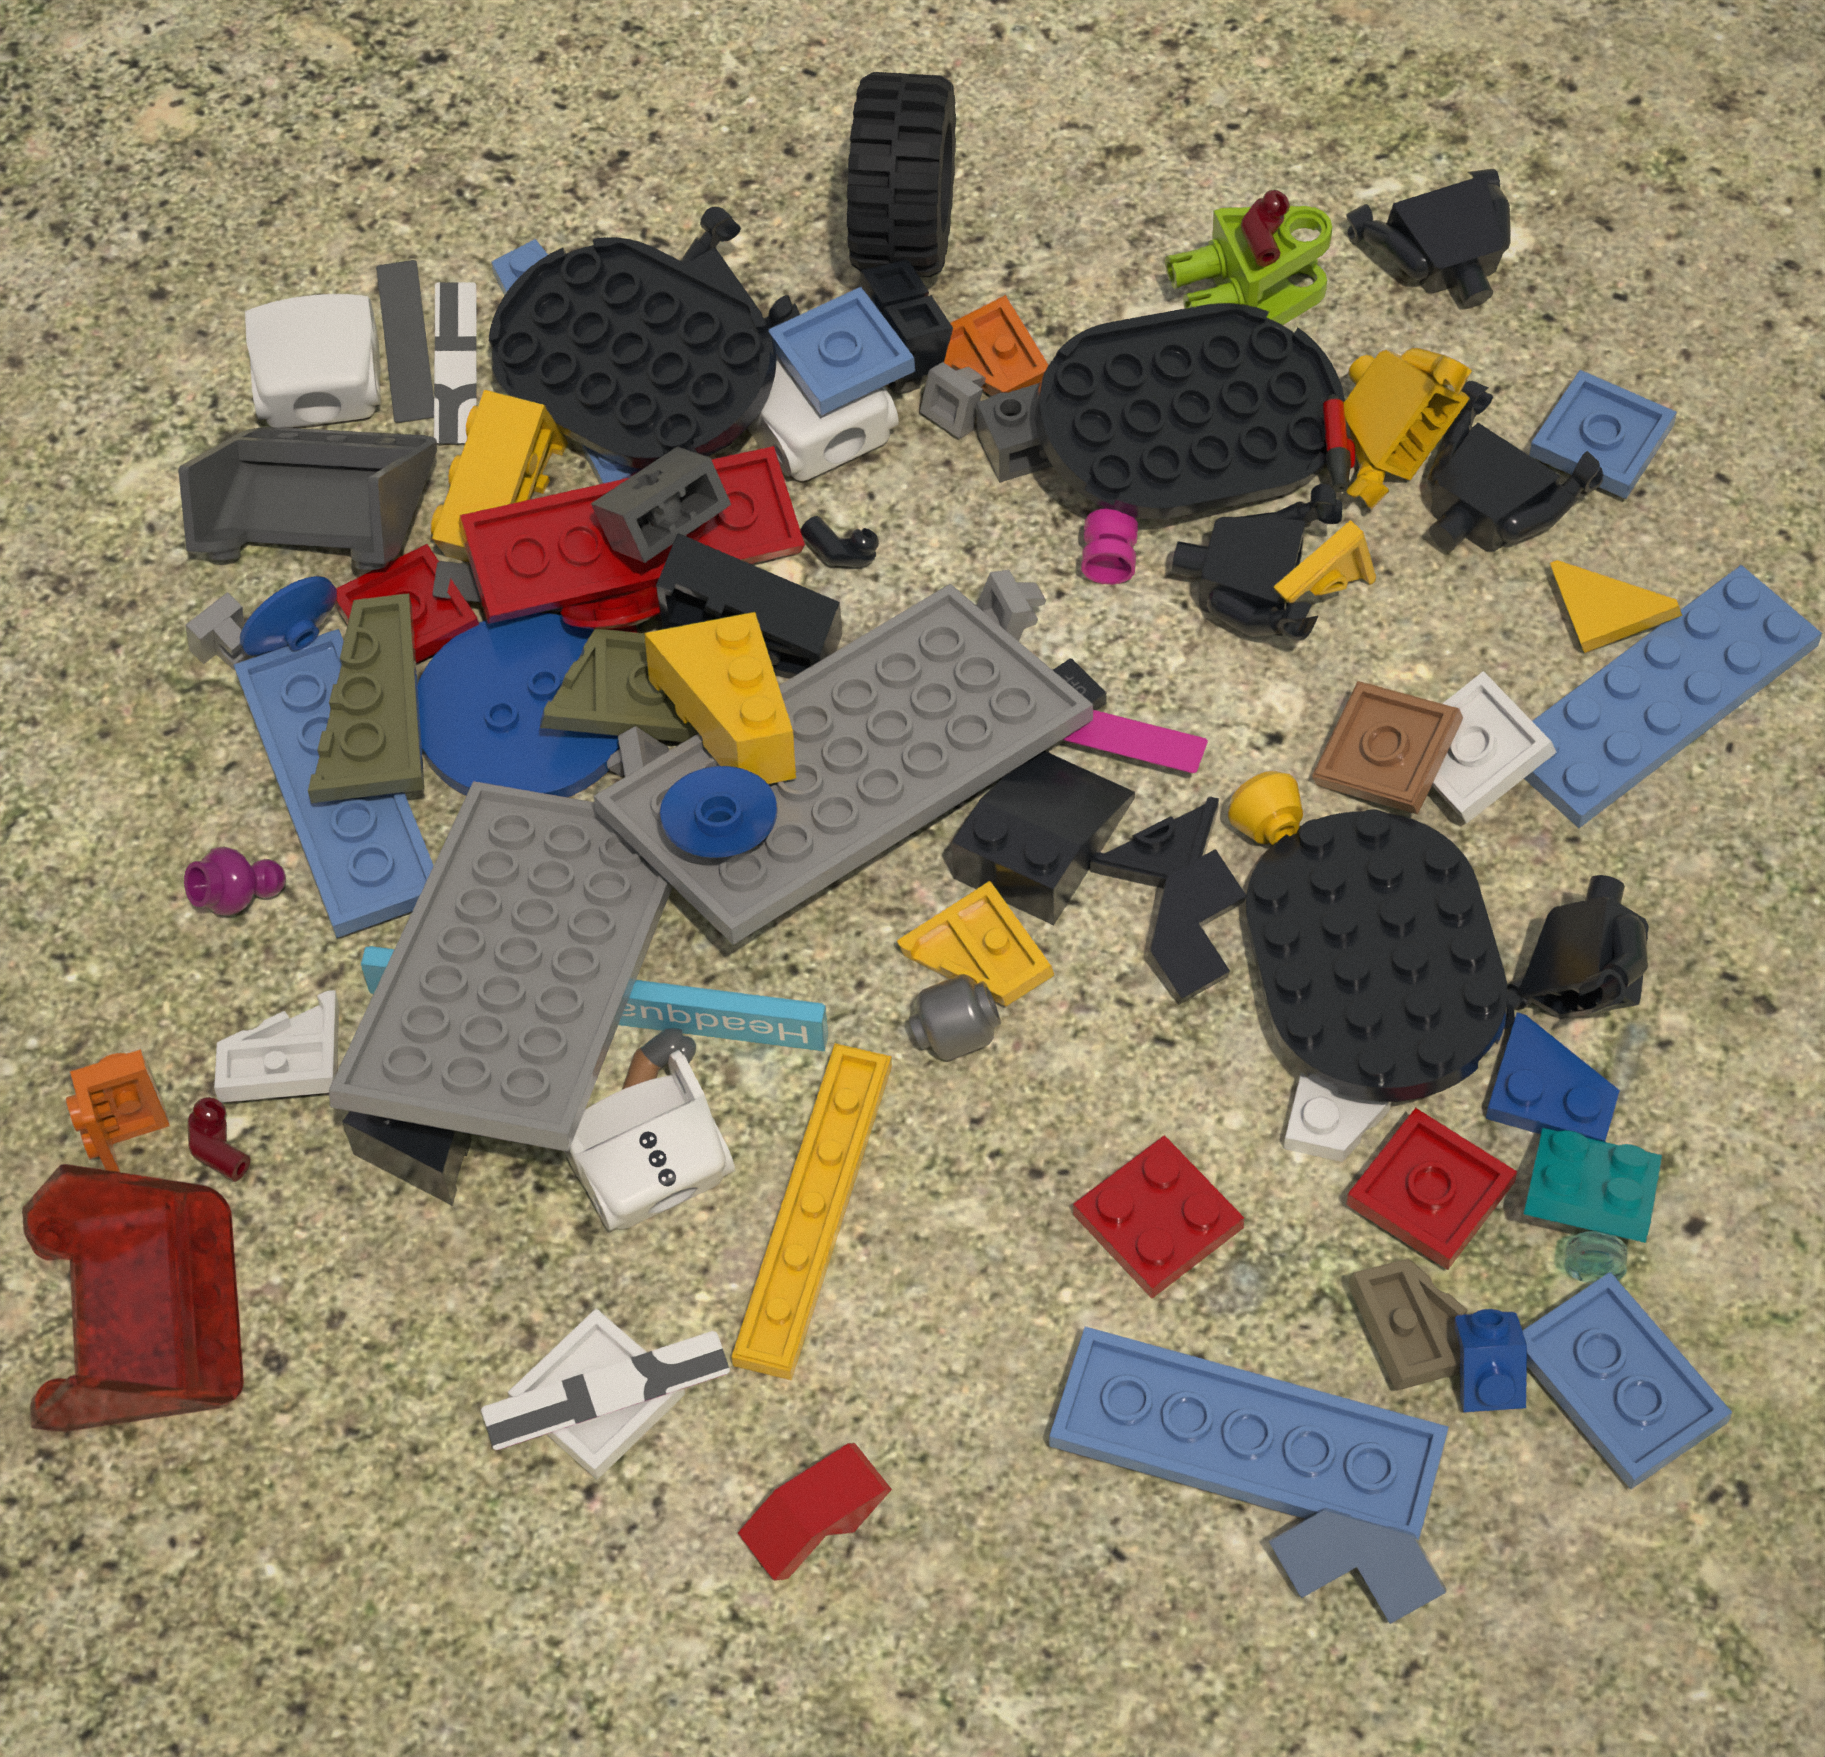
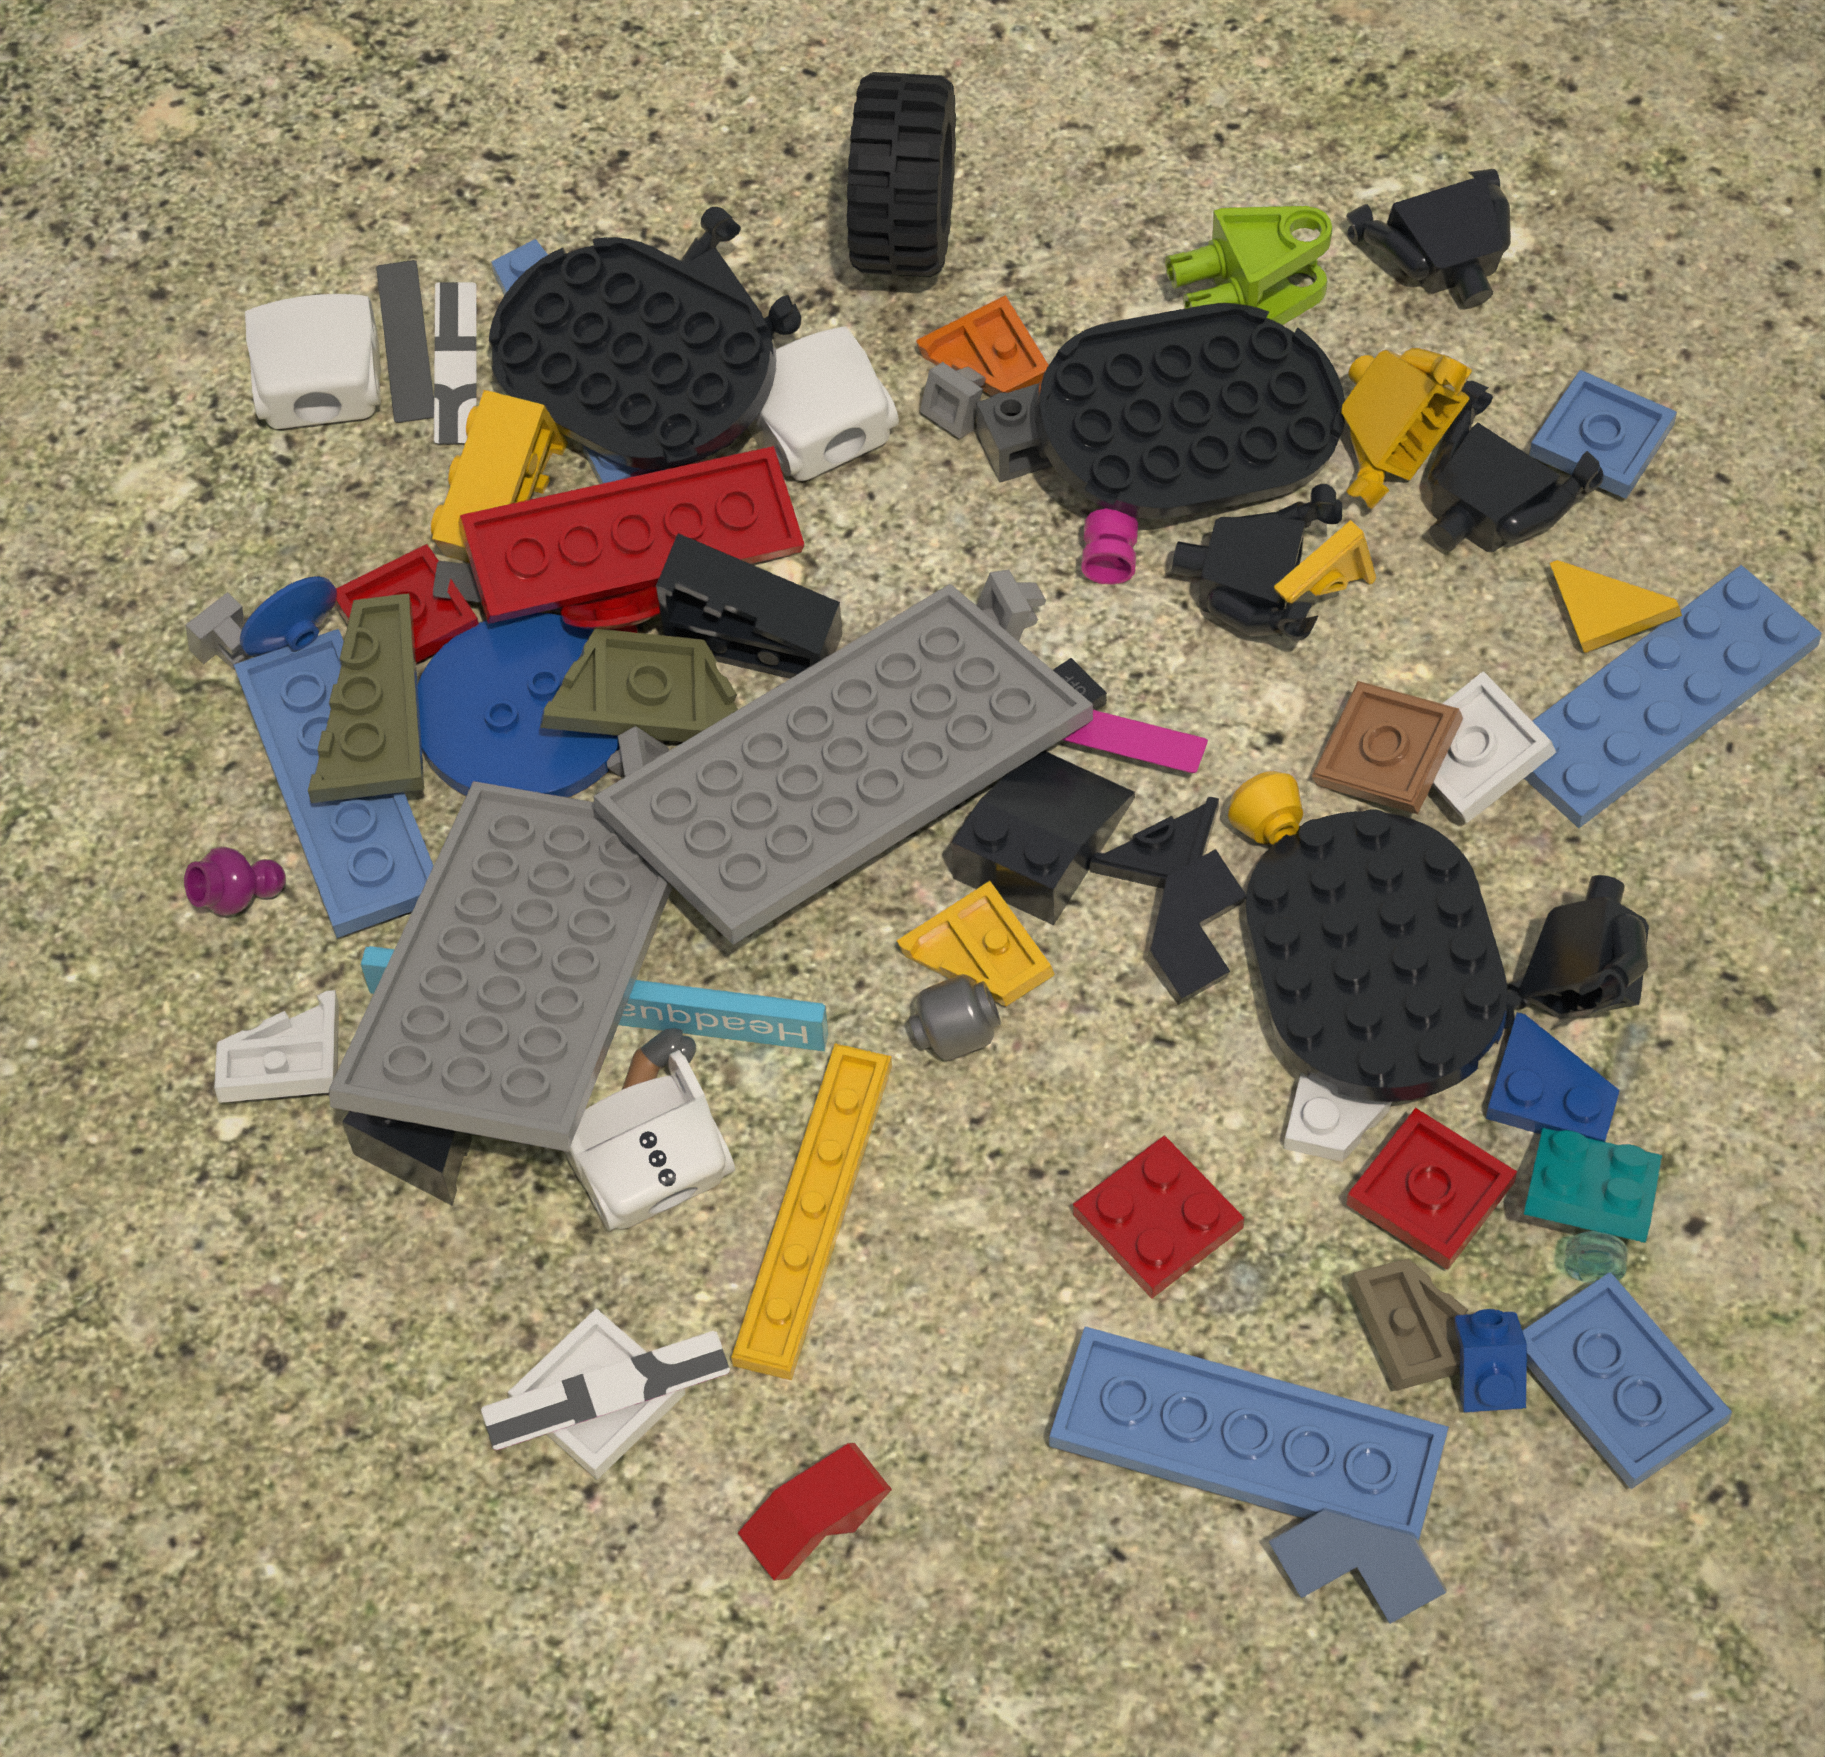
clear red windscreen [22,1164,244,1432] -> none
orange bracket [66,1049,170,1175] -> none
dark grey windscreen [178,427,437,570] -> none
dark red arm [187,1097,251,1182] -> none
dark grey brick [591,446,731,563] -> none
yellow wedge [644,612,796,784] -> none
blue dish [660,766,777,858] -> none
medium blue plate [768,287,915,416] -> none
black arm [800,516,879,567] -> none
black hips [858,259,953,394] -> none
dark red arm [1241,190,1290,267] -> none
piece [1323,394,1355,492] -> none

